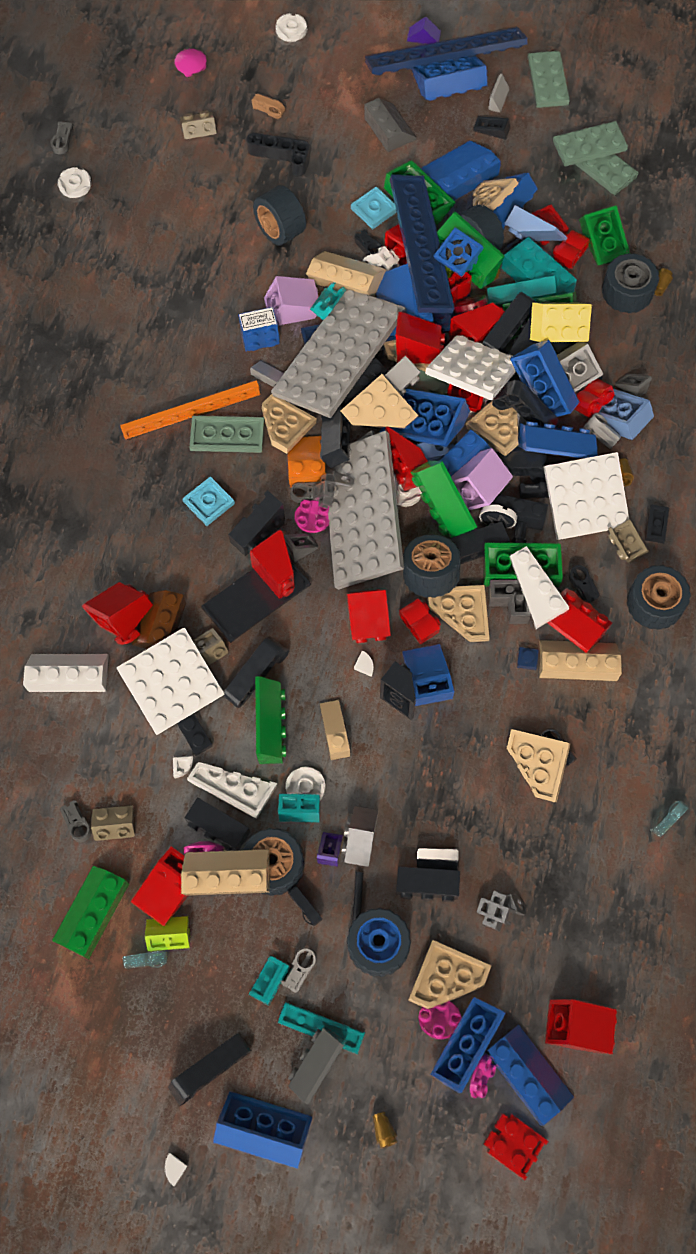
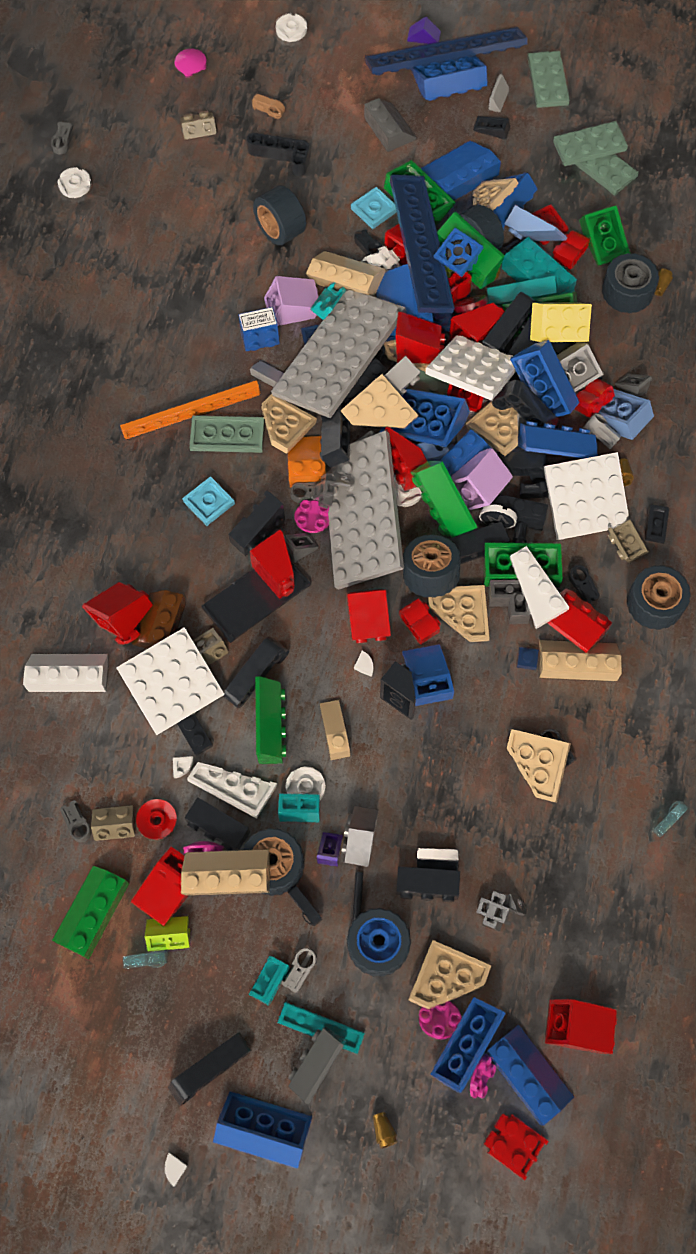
none -> red dish [136,799,177,840]

